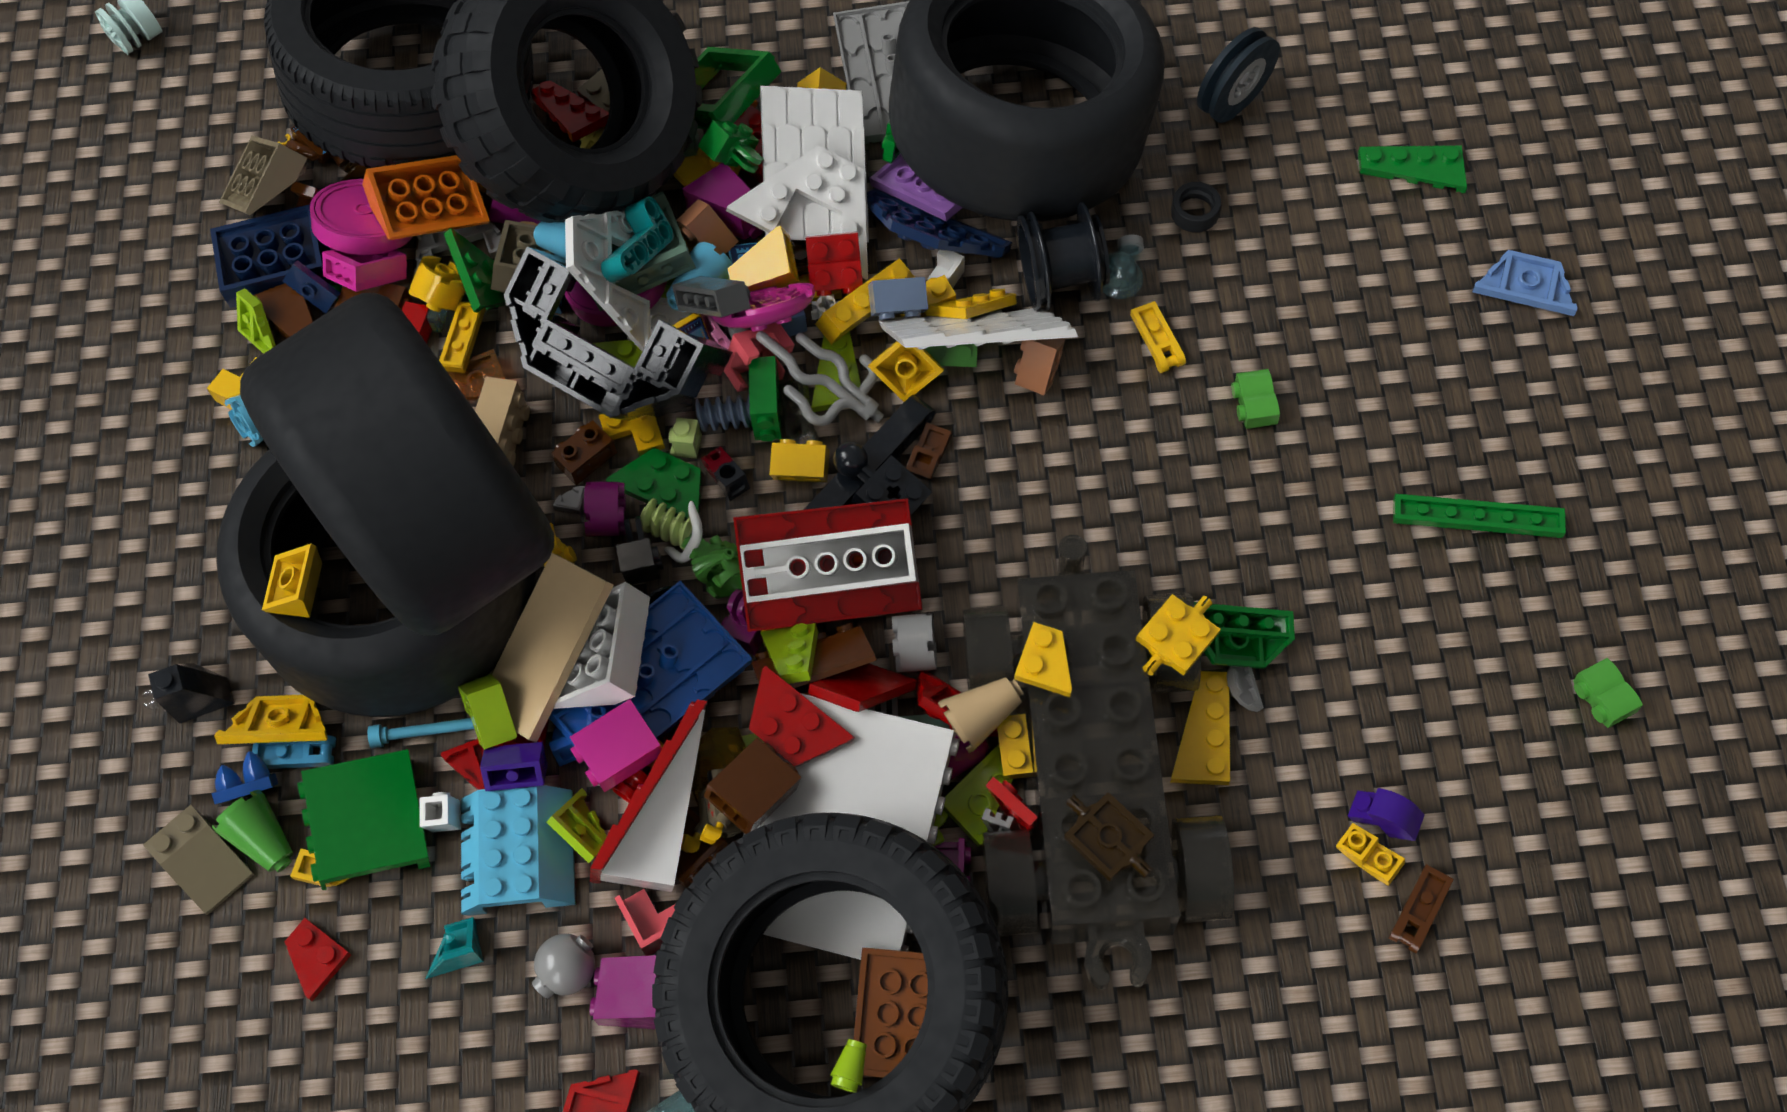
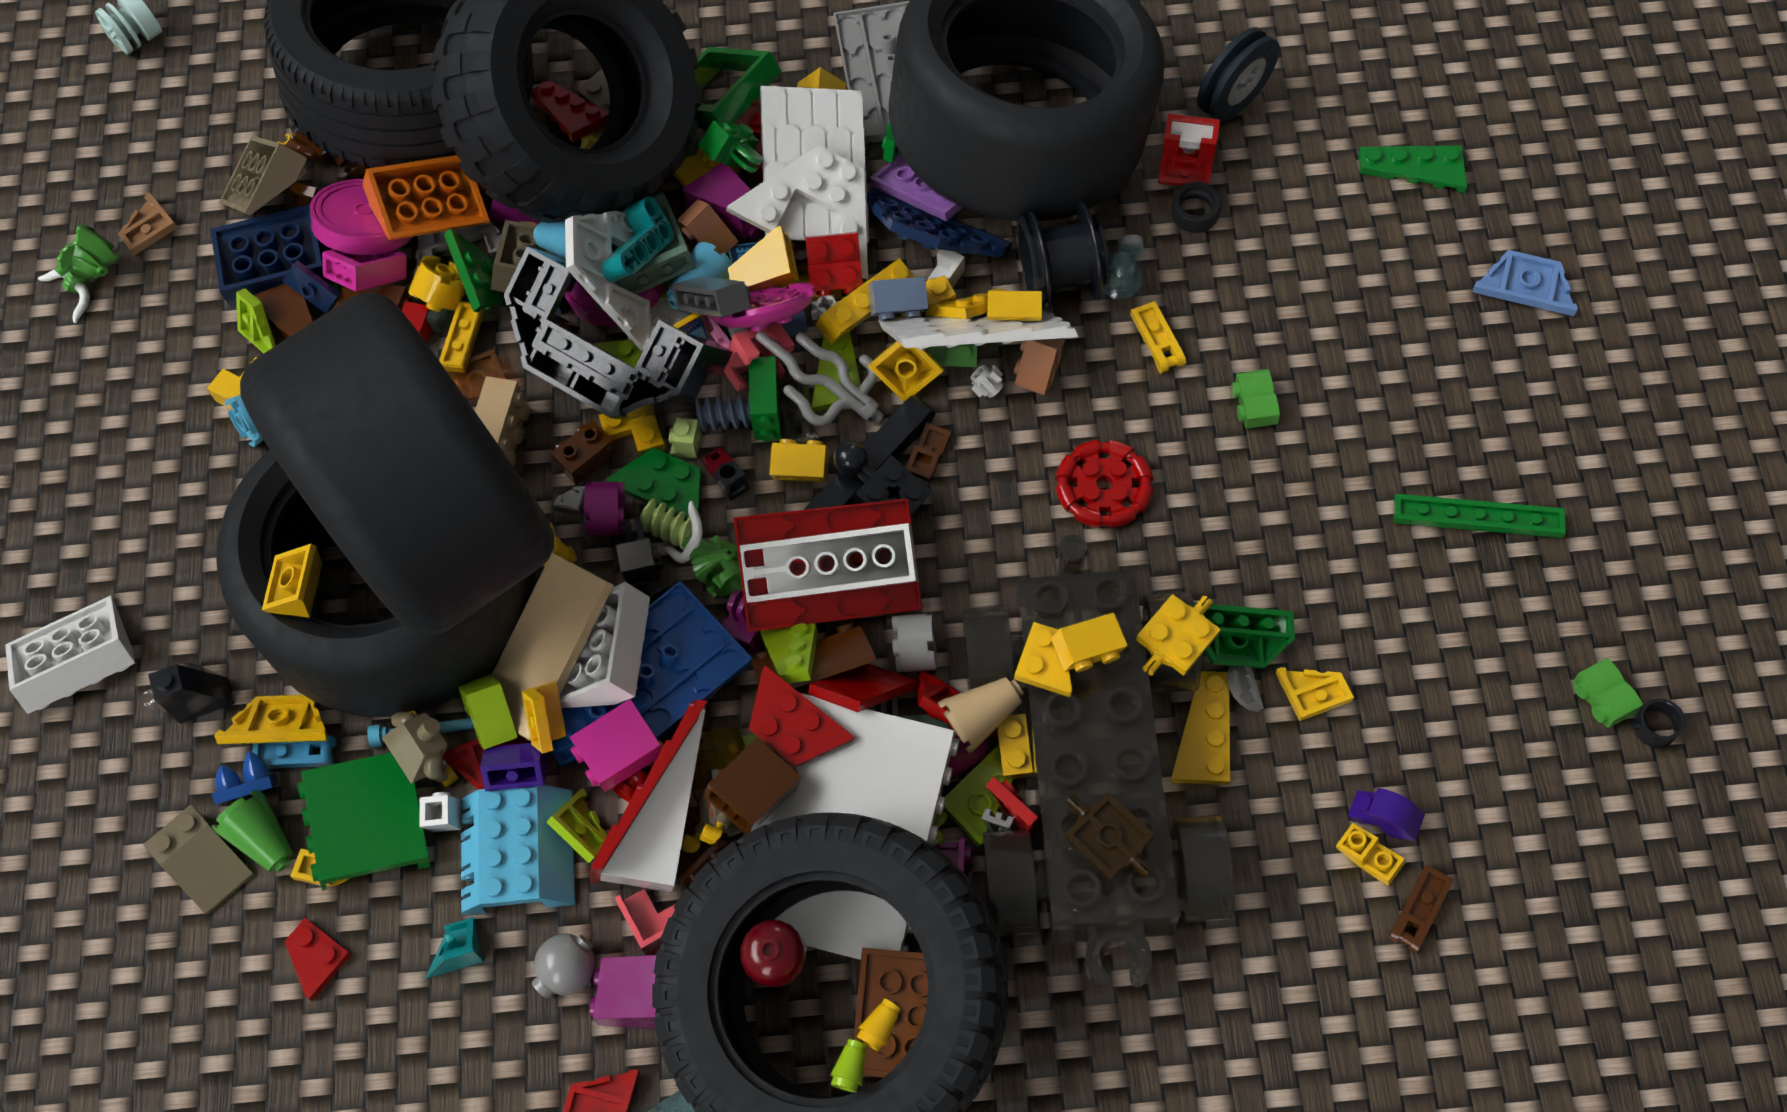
none -> white slope [5,596,135,714]
none -> bright green helmet [38,224,122,323]
none -> medium nougat wing [118,192,177,256]
none -> dark tan torso [382,711,459,788]
none -> yellow panel [522,681,566,754]
none -> dark red cylinder [740,920,806,987]
none -> yellow cone [856,998,901,1052]
none -> white gear [971,365,1003,398]
none -> yellow panel [987,291,1042,321]
none -> yellow brick [1051,612,1128,672]
none -> red plate [1055,439,1154,529]
none -> red brick [1158,113,1220,186]
none -> yellow wing [1276,667,1354,721]
none -> black piece [1632,698,1686,748]

